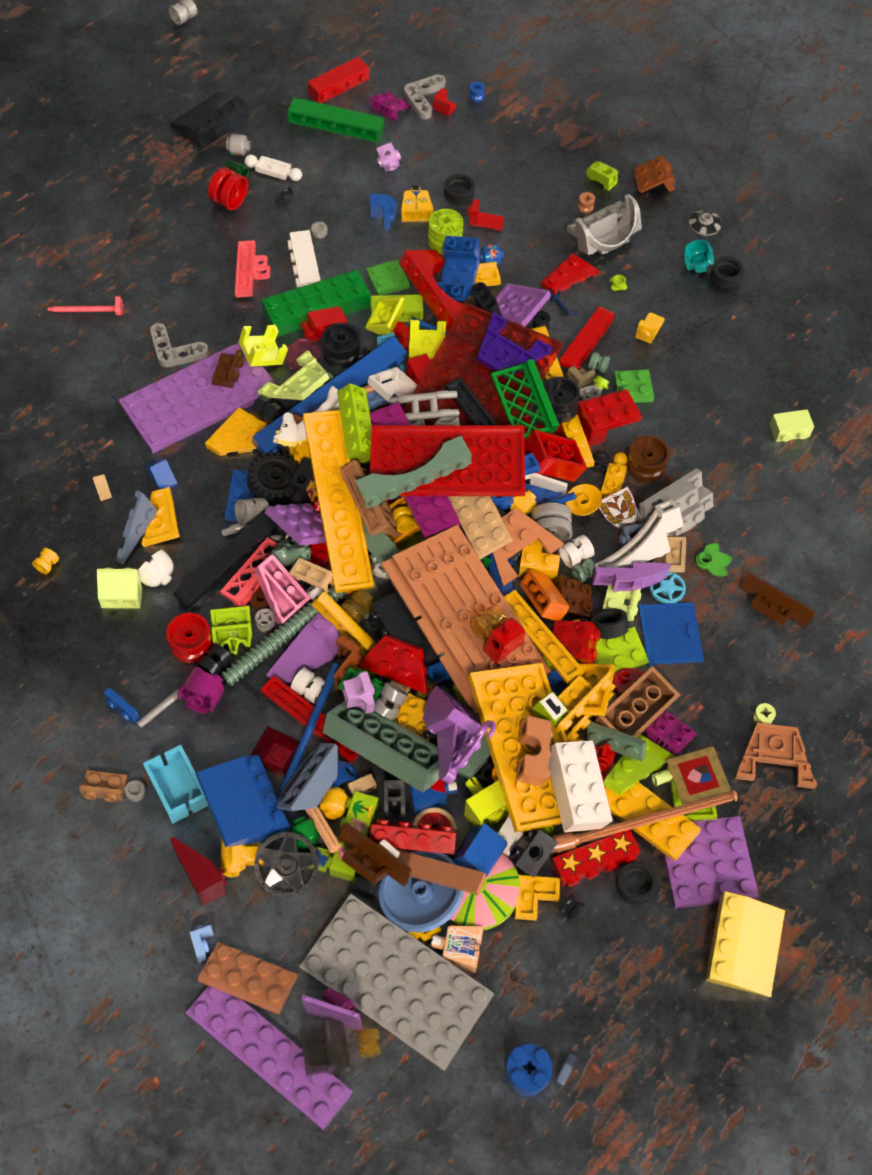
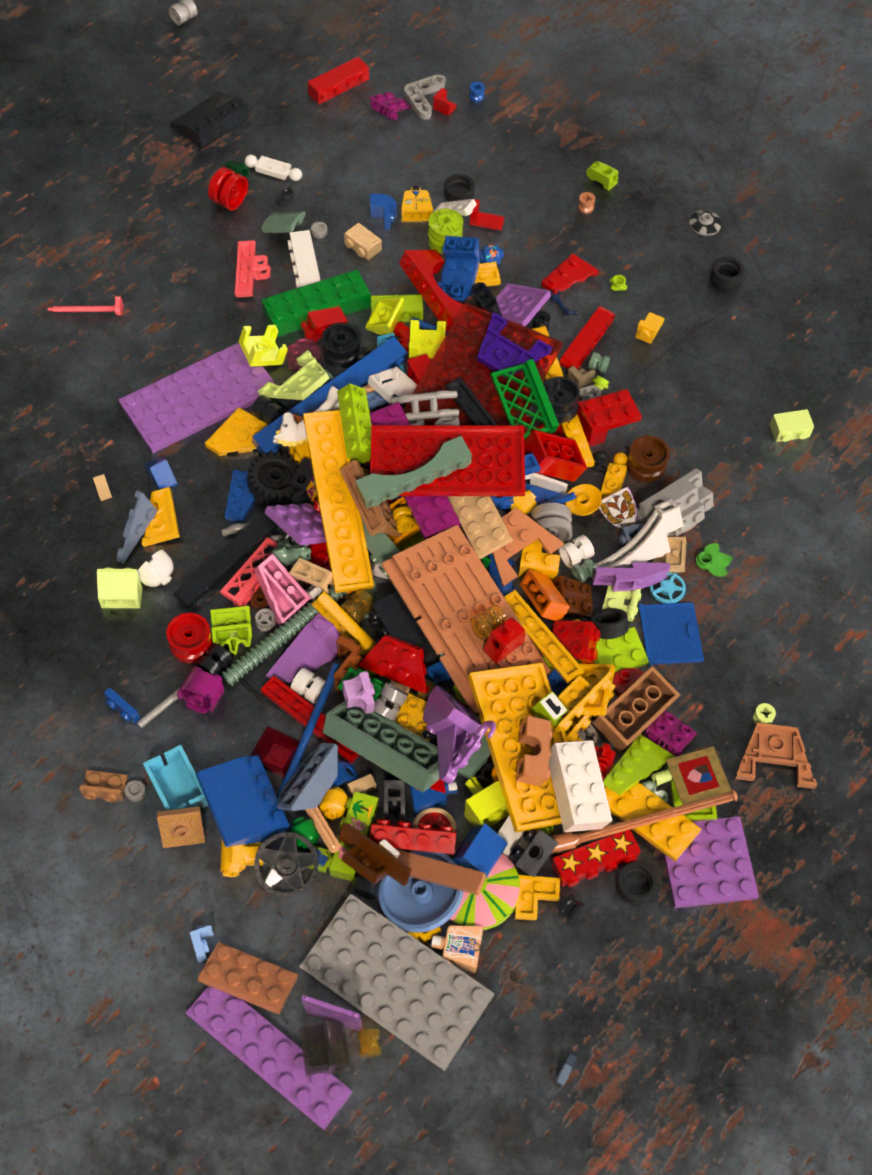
yellow wheel [32,548,59,574] -> none
light grey beam [150,323,209,367] -> none
dark red slope [170,837,227,906] -> none
reddish brown bracket [211,350,244,388] -> none
light grey head [226,134,250,156] -> none
light grey wheel [234,497,269,524] -> none
green brick [288,97,384,143] -> none
magenta cone [323,987,356,1012] -> none
bright green plate [366,259,409,295] -> none
lavender brick [376,142,401,172] -> none
blue brick [505,1044,552,1096] -> none
light grey piece [567,194,642,255] -> none
sand green plate [587,722,646,762] -> none
bright green plate [613,369,654,403] -> none
dark orange bracket [634,155,676,193] -> none
teal hair [684,239,714,273] -> none
light yellow slope [705,891,785,997] -> none
reddish brown bracket [740,573,816,627] -> none
none -> medium nougat plate [157,806,205,848]
none -> sand green slope [261,211,306,233]
none -> tan brick [344,223,382,261]
none -> white plate [434,199,477,216]
none -> sand green piece [641,781,668,803]

